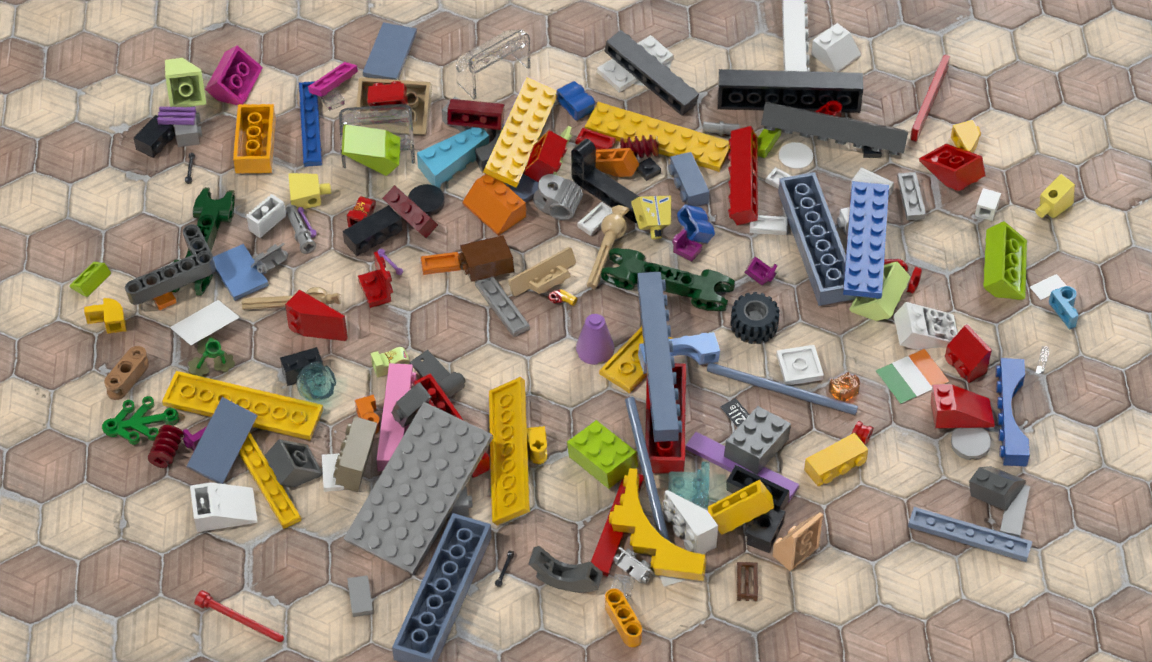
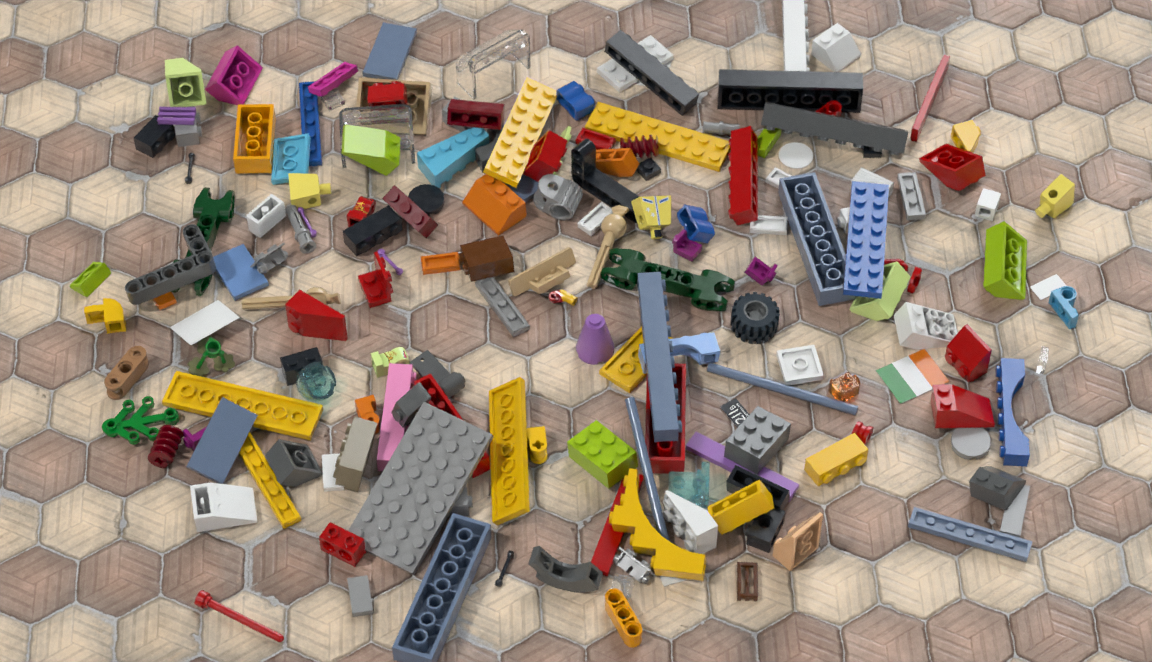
sand blue brick [668,152,710,206] -> none
none -> medium azure tile [271,133,311,185]
none -> red brick [319,522,366,567]

